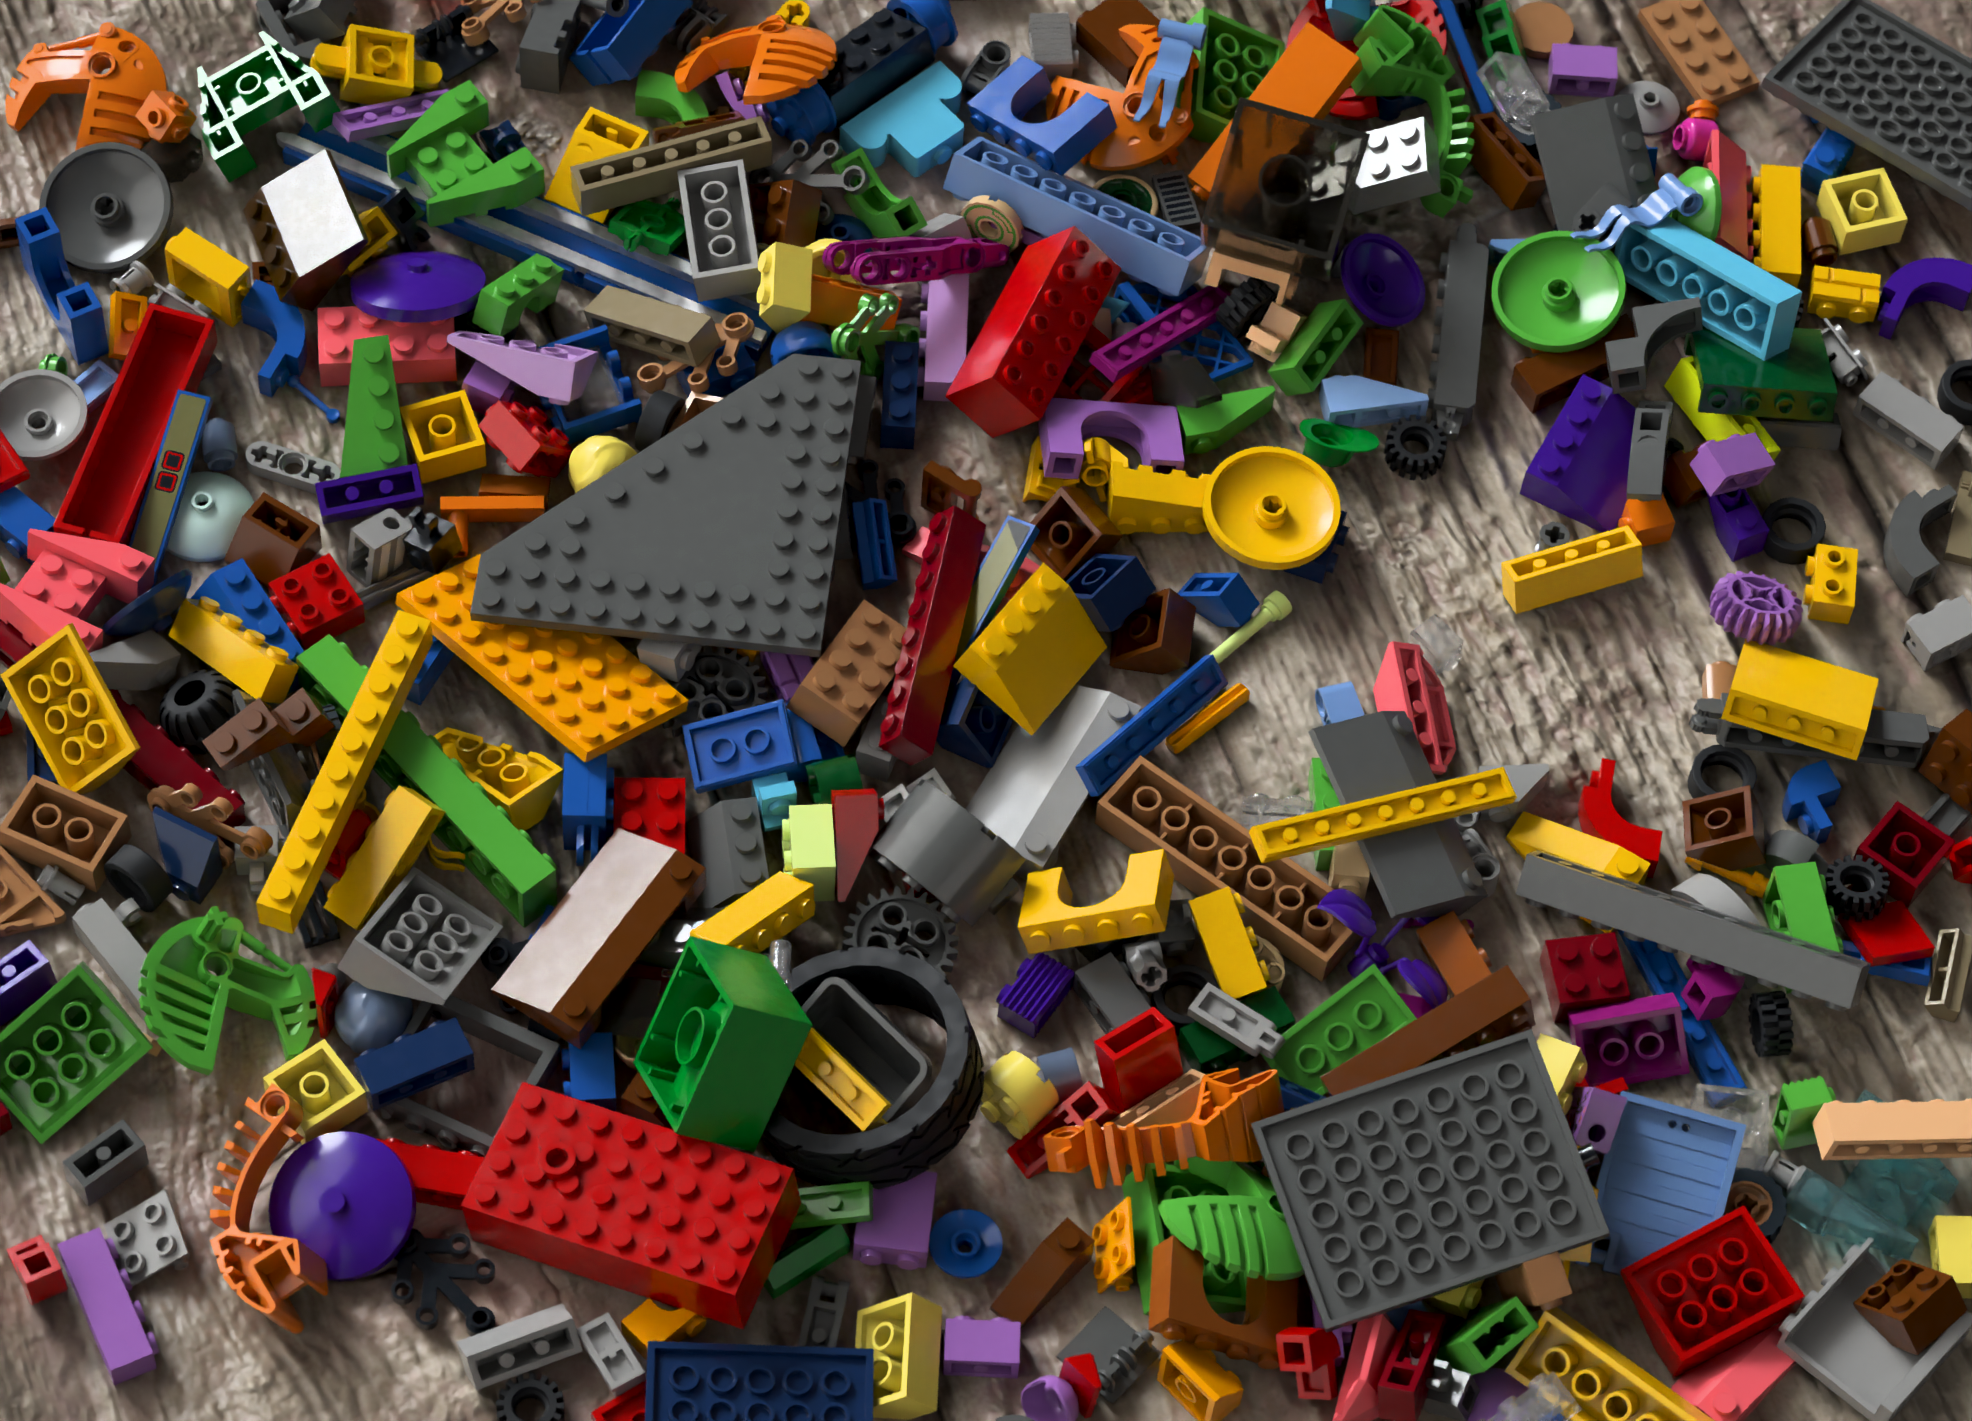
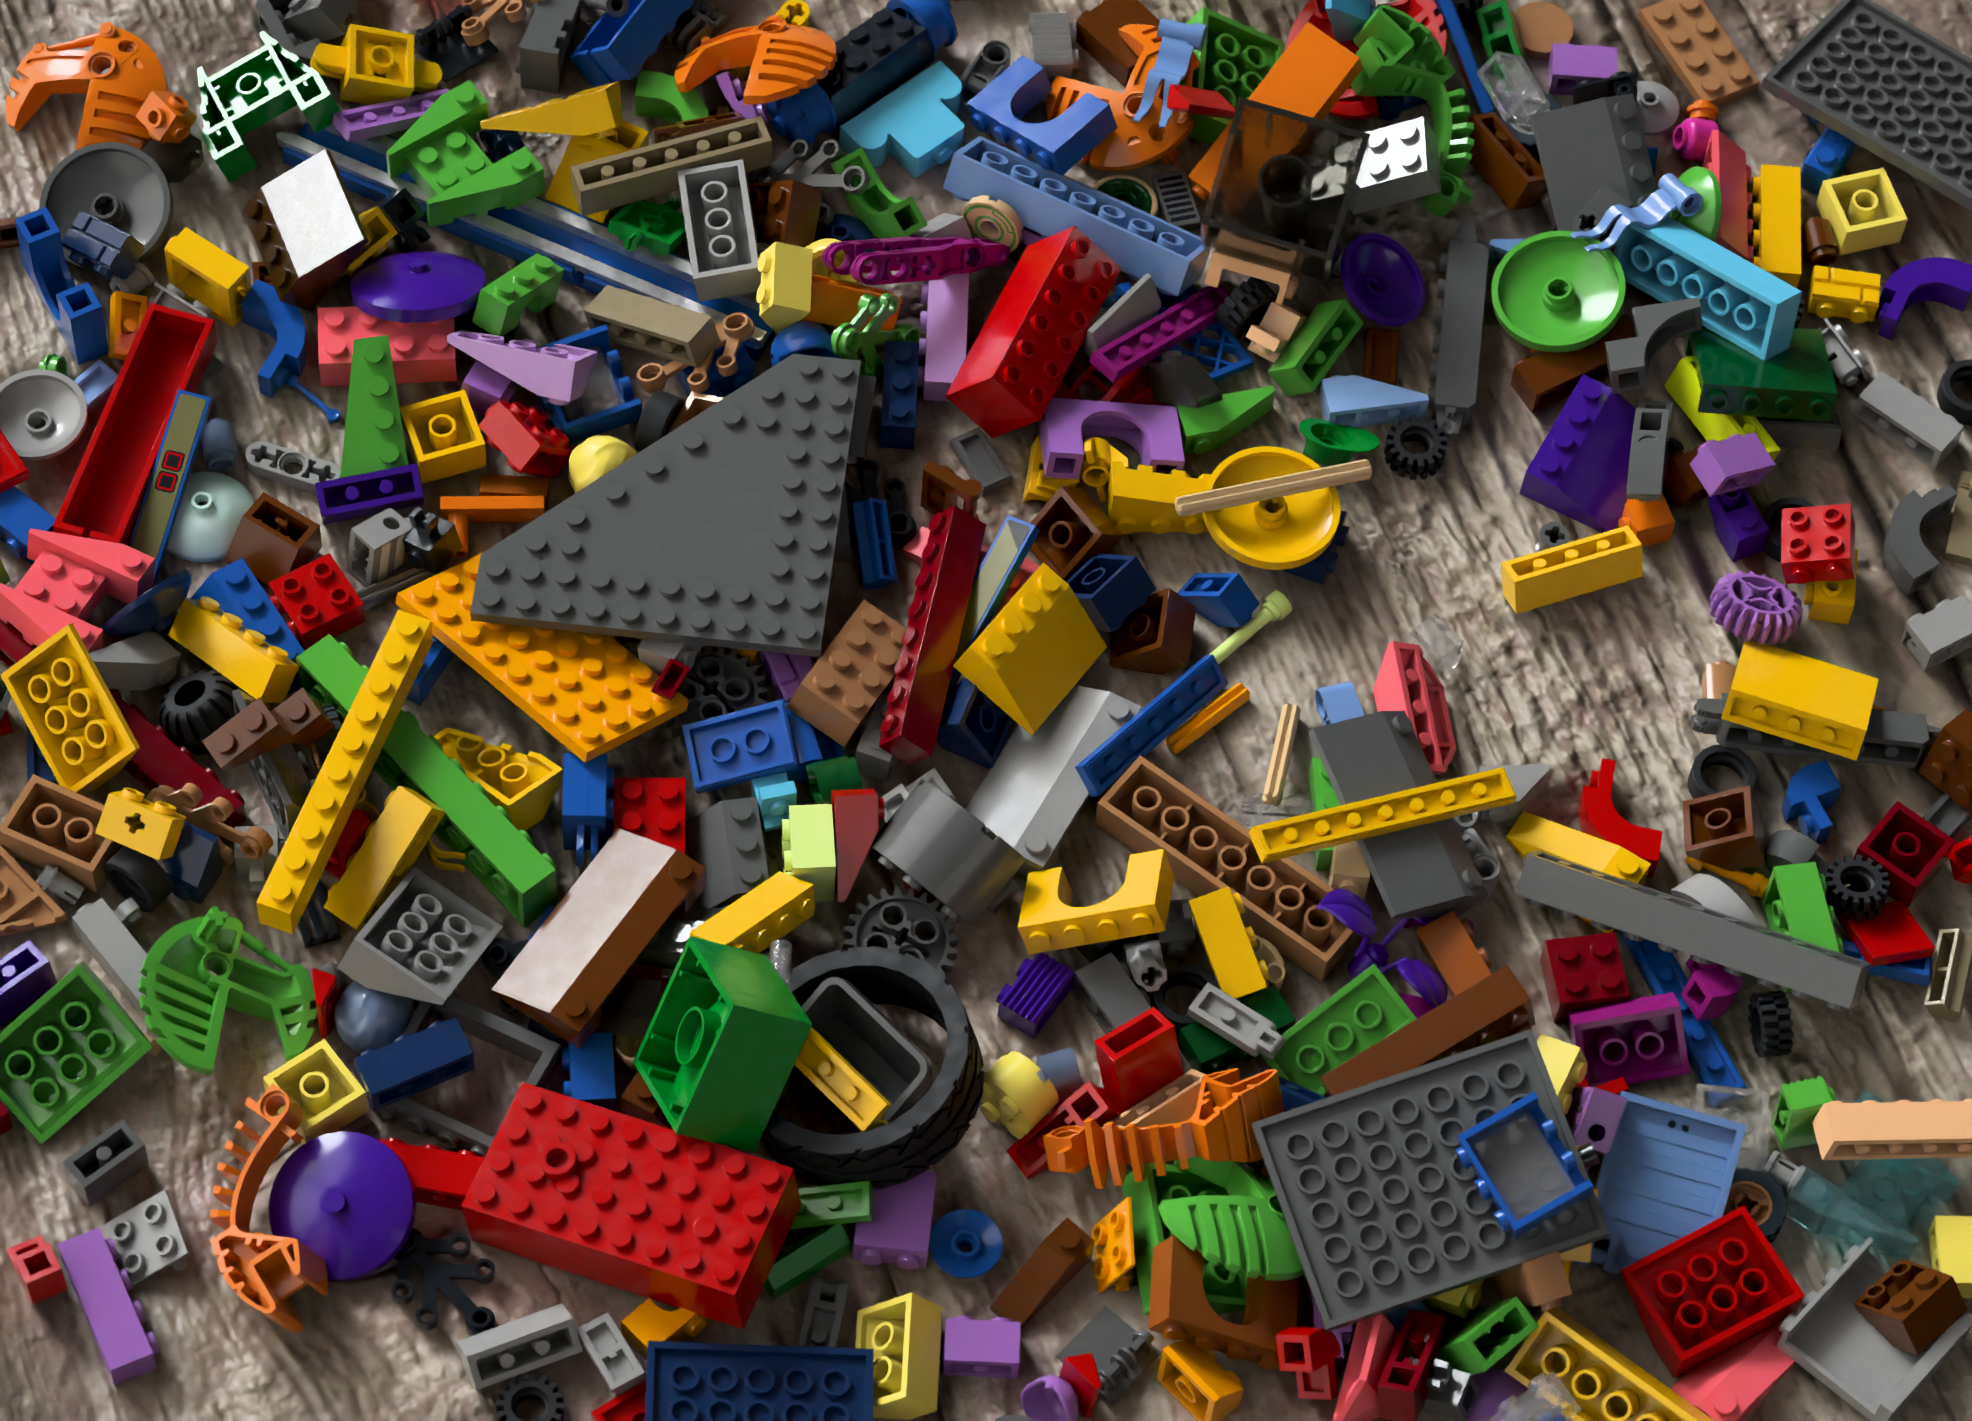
none -> dark blue brick [62,211,144,280]
none -> yellow brick [95,787,186,860]
none -> yellow wedge [480,81,623,139]
none -> dark red piece [651,658,690,701]
none -> dark grey tile [949,427,1013,497]
none -> light grey slope [1083,273,1161,357]
none -> red slope [1167,84,1238,119]
none -> tan axle [1175,459,1372,517]
none -> tan axle [1262,703,1301,807]
none -> window [1455,1091,1593,1239]
none -> black hinge [1573,71,1637,105]
none -> red brick [1781,503,1855,584]

